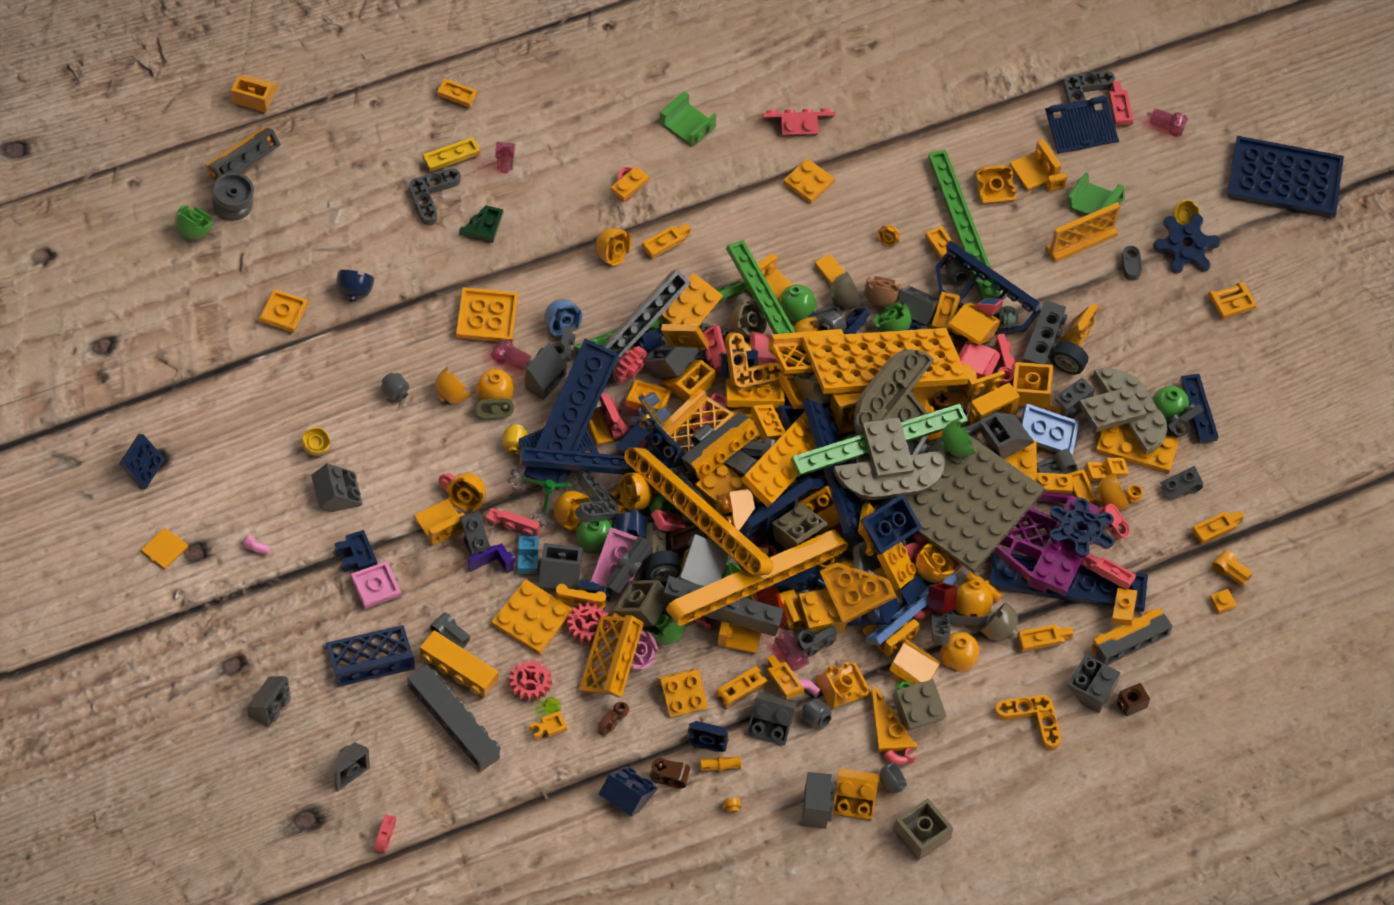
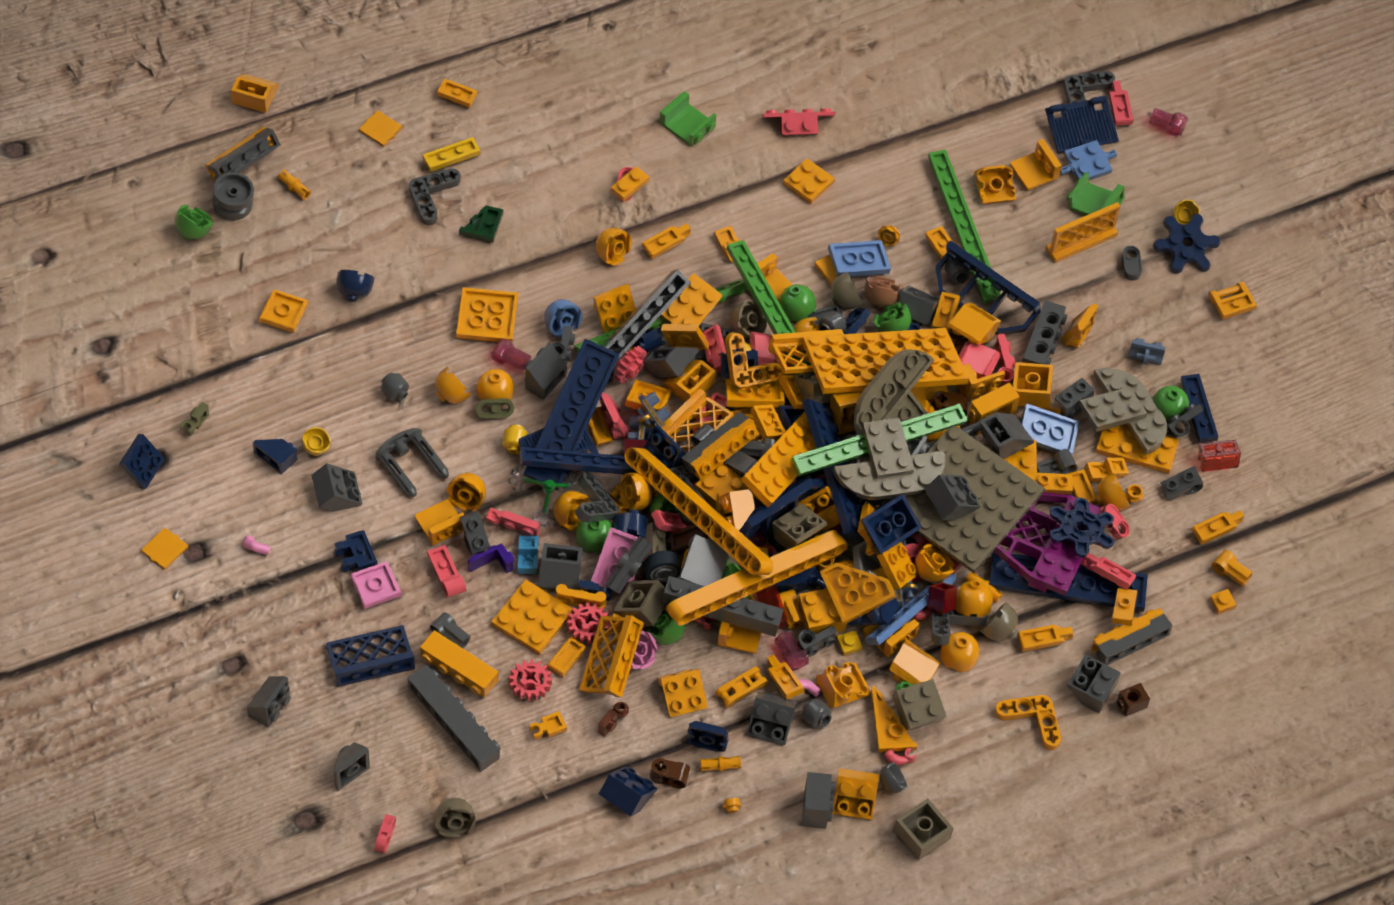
coral plate [439,473,455,491] -> none
clear pink piece [495,142,515,174] -> none
clear neon green plate [542,697,561,714] -> none
dark blue sticker [616,424,649,452] -> none
dark blue sticker [901,574,928,605] -> none
bright green cylinder [940,418,976,458] -> none
coral slope [976,298,1004,316] -> none
sand green plate [999,306,1019,328] -> none
light orange tile [1046,172,1067,192] -> none
black wheel [1051,341,1089,375] -> none
dark blue plate [1227,136,1344,218] -> none
none -> olive plate [180,402,209,436]
none -> dark blue slope [253,439,298,474]
none -> light orange pin [277,169,311,200]
none -> light orange piece [359,110,403,147]
none -> dark grey piece [375,428,449,498]
none -> coral plate [427,545,467,598]
none -> dark tan cylinder [434,798,476,838]
none -> light orange tile [547,636,587,678]
none -> light orange plate [593,284,636,333]
none -> light orange slope [713,225,741,263]
none -> medium blue plate [828,240,891,277]
none -> yellow plate [836,631,862,656]
none -> dark grey slope [924,475,981,520]
none -> medium blue plate [1060,140,1117,180]
none -> sand blue hips [1128,338,1166,365]
none -> clear red hinge [1198,439,1241,472]

